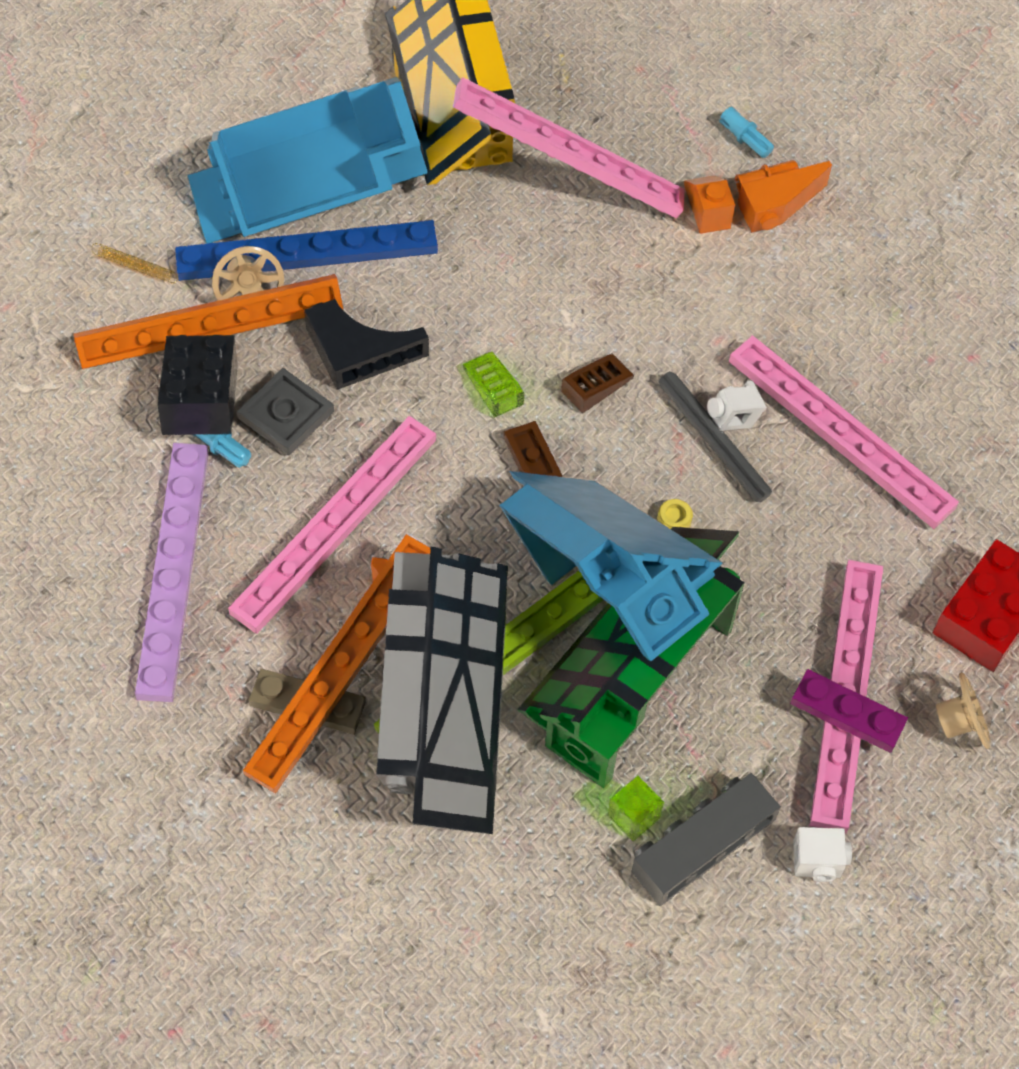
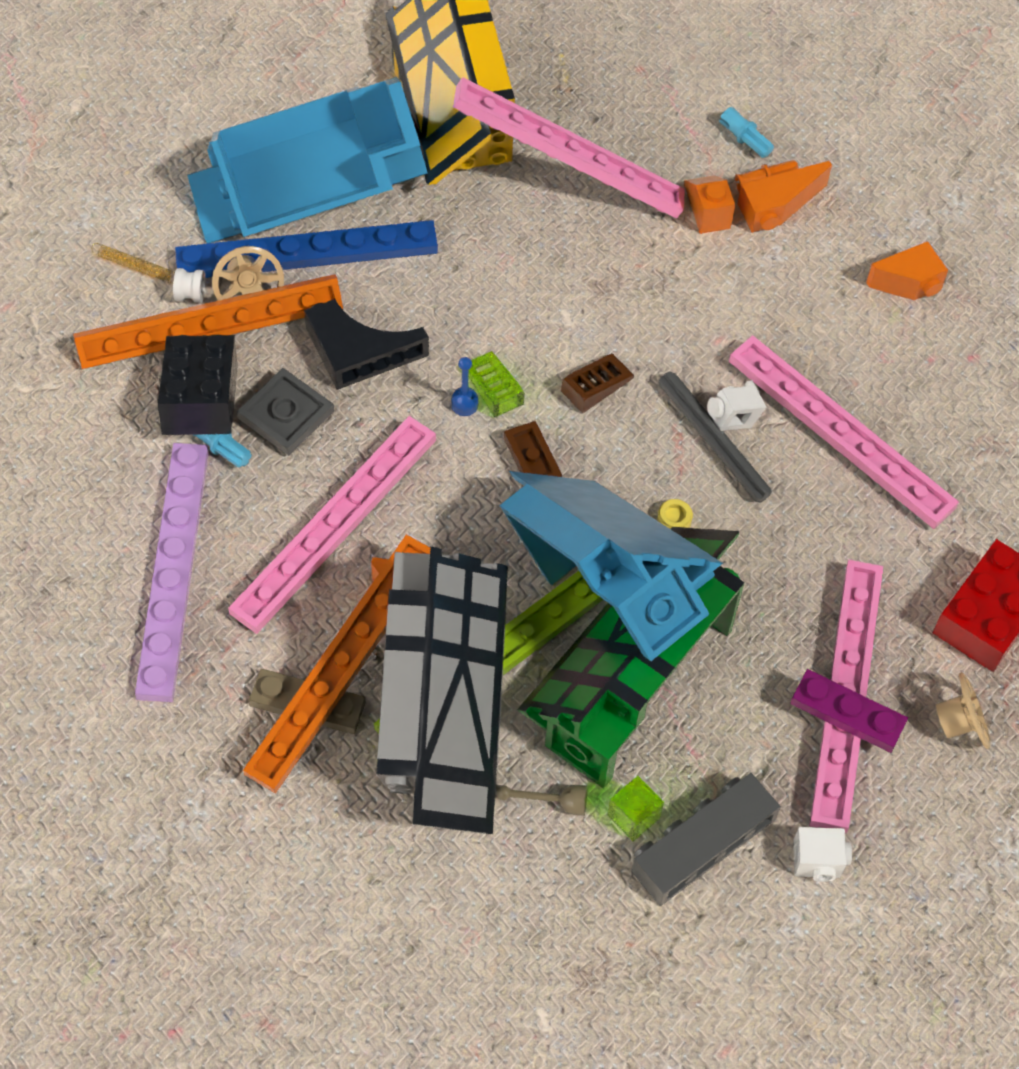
none -> white wheel [173,268,206,303]
none -> blue hinge [451,357,478,416]
none -> dark tan hinge [496,785,588,816]
none -> orange slope [866,241,948,300]

